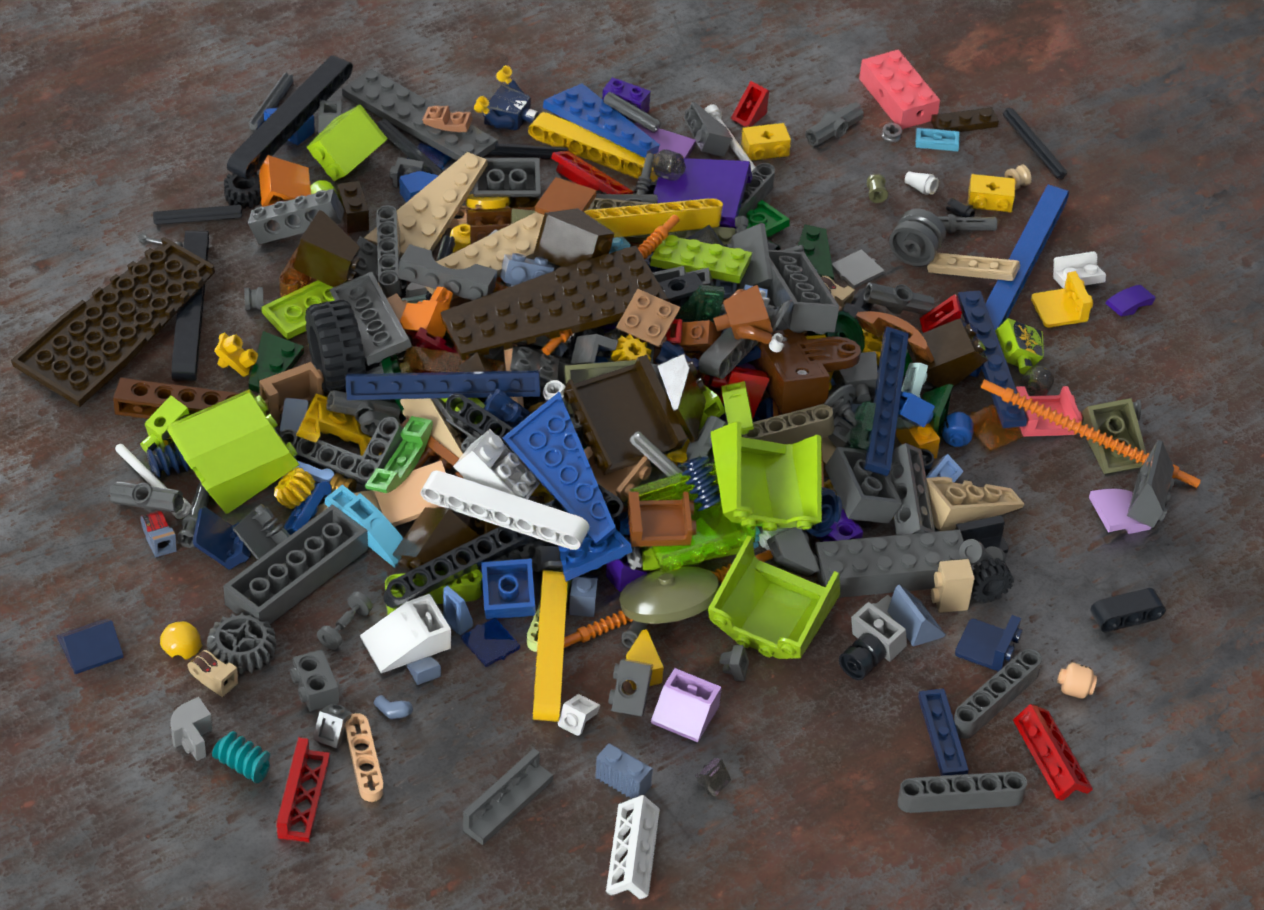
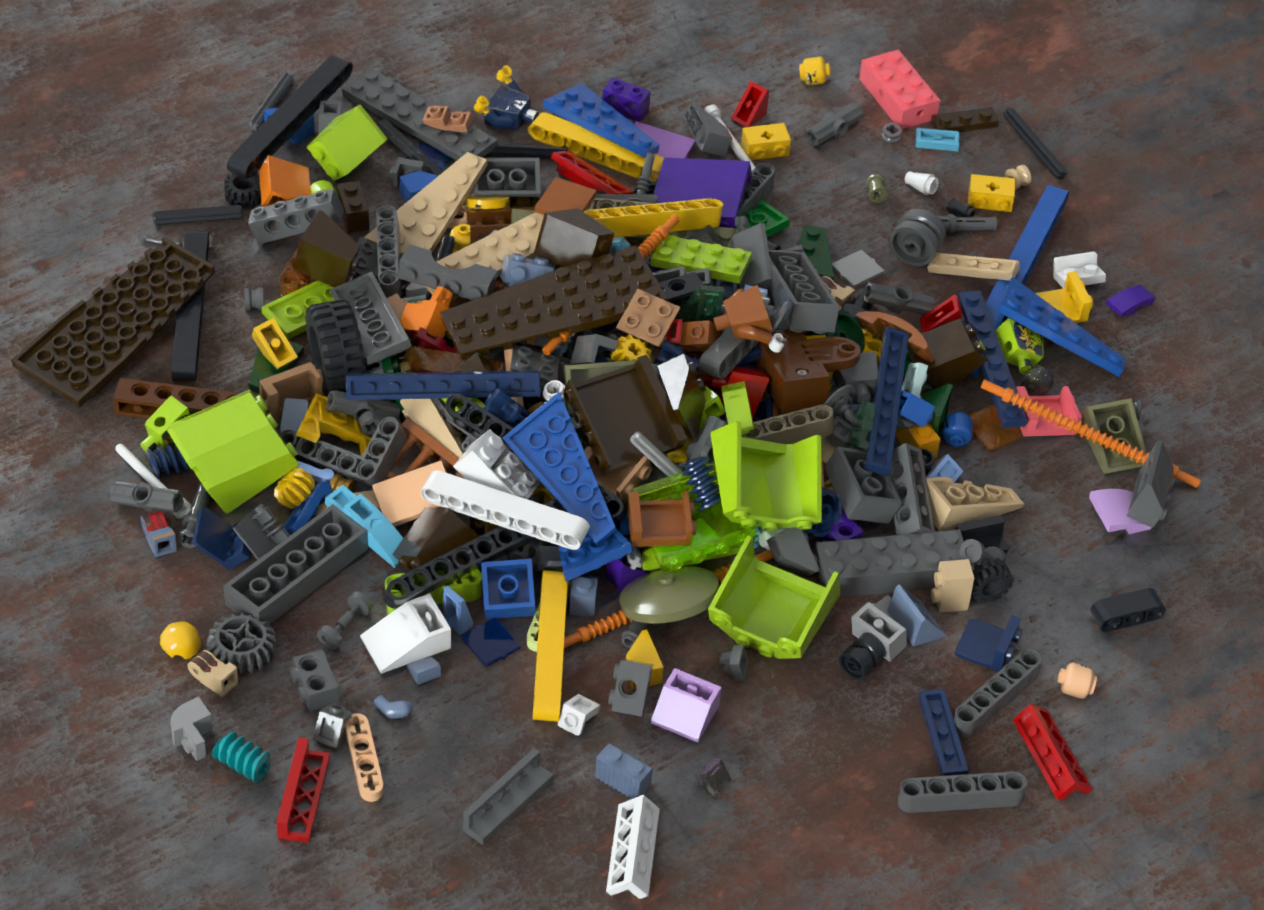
dark blue slope [57,619,124,674] -> none
yellow hips [214,332,258,377] -> none
bright green slope [365,416,433,493] -> none
dark grey axle [603,92,661,132] -> none
clear smoke head [652,149,686,181] -> none
none -> yellow slope [252,317,298,369]
none -> yellow head [799,57,831,85]
none -> blue wing [997,277,1126,377]

